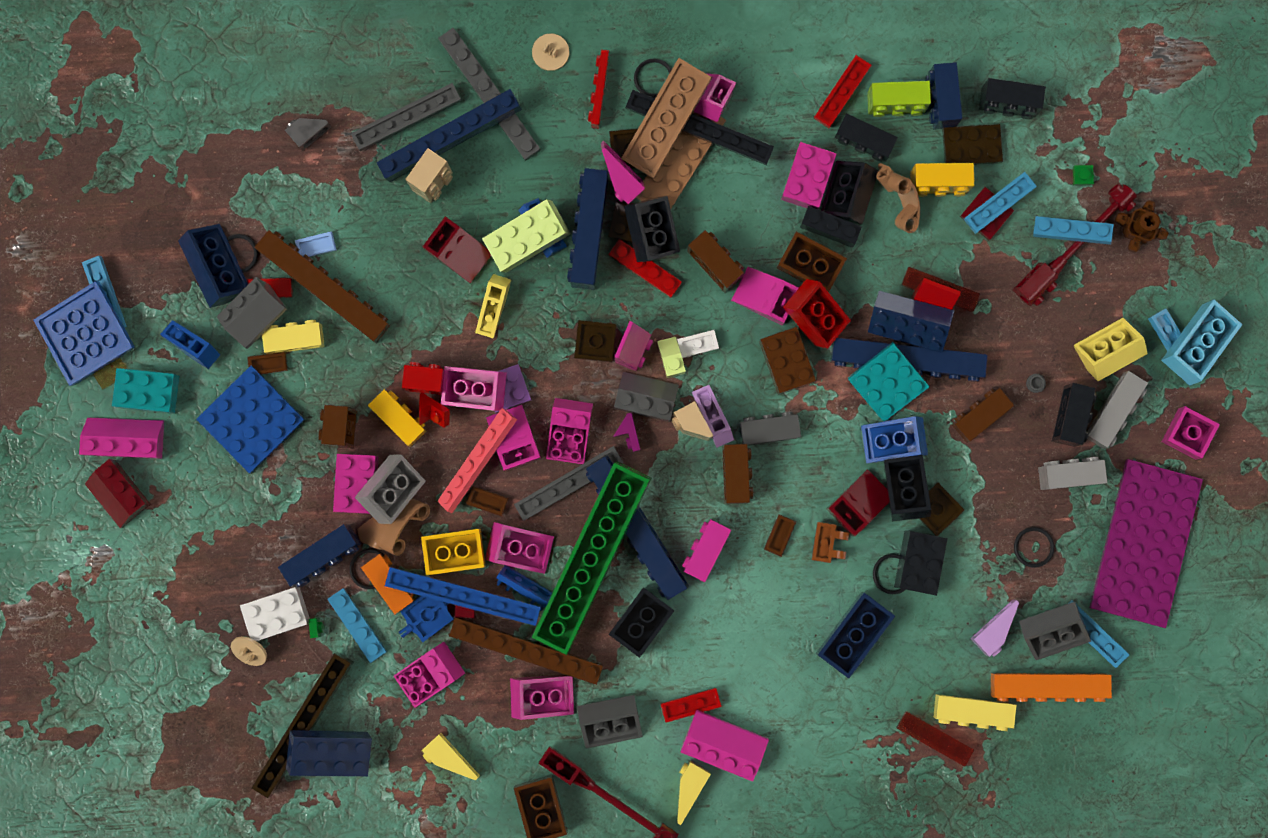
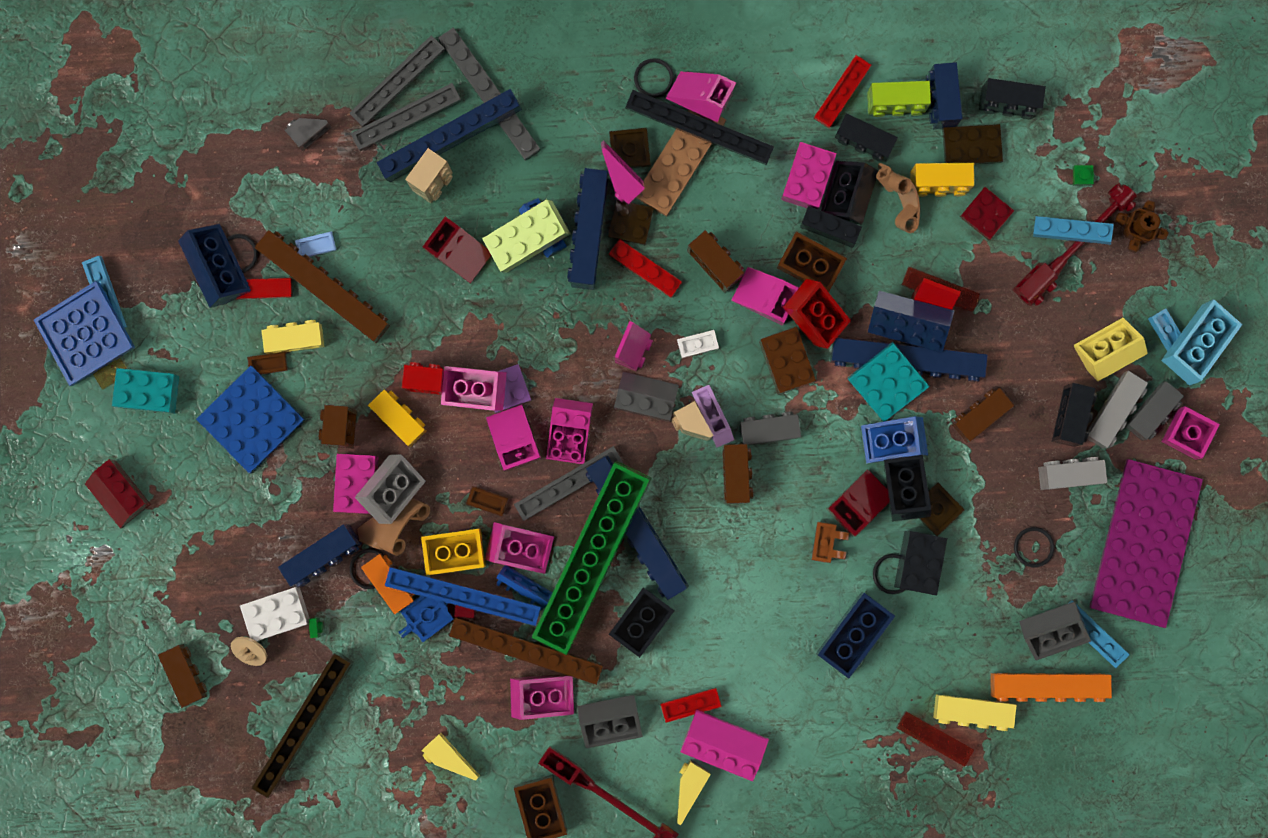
dark pink slope [79,418,164,459] -> none
blue slope [160,320,220,369] -> none
dark grey slope [217,277,287,349] -> none
dark blue brick [286,730,372,777] -> none
dark azure plate [327,588,387,663] -> none
dark pink slope [394,642,466,708] -> none
red slope [419,393,450,428] -> none
coral plate [438,408,517,513] -> none
light yellow slope [475,274,511,338] -> none
tan piece [532,34,569,71] -> none
dark brown plate [574,320,616,363] -> none
red plate [588,49,609,129] -> none
magenta slope [613,413,640,453] -> none
medium nougat plate [621,58,713,178] -> none
black brick [624,196,680,262] -> none
yellowish green slope [657,337,686,378] -> none
dark pink brick [682,519,731,582] -> none
reddish brown tile [764,514,796,557] -> none
dark azure plate [964,172,1037,234] -> none
lavender slope [970,600,1019,657] -> none
dark grey plate [1026,374,1046,393] -> none
none -> reddish brown brick [158,644,207,708]
none -> dark grey plate [350,35,445,127]
none -> dark grey brick [1125,381,1183,441]

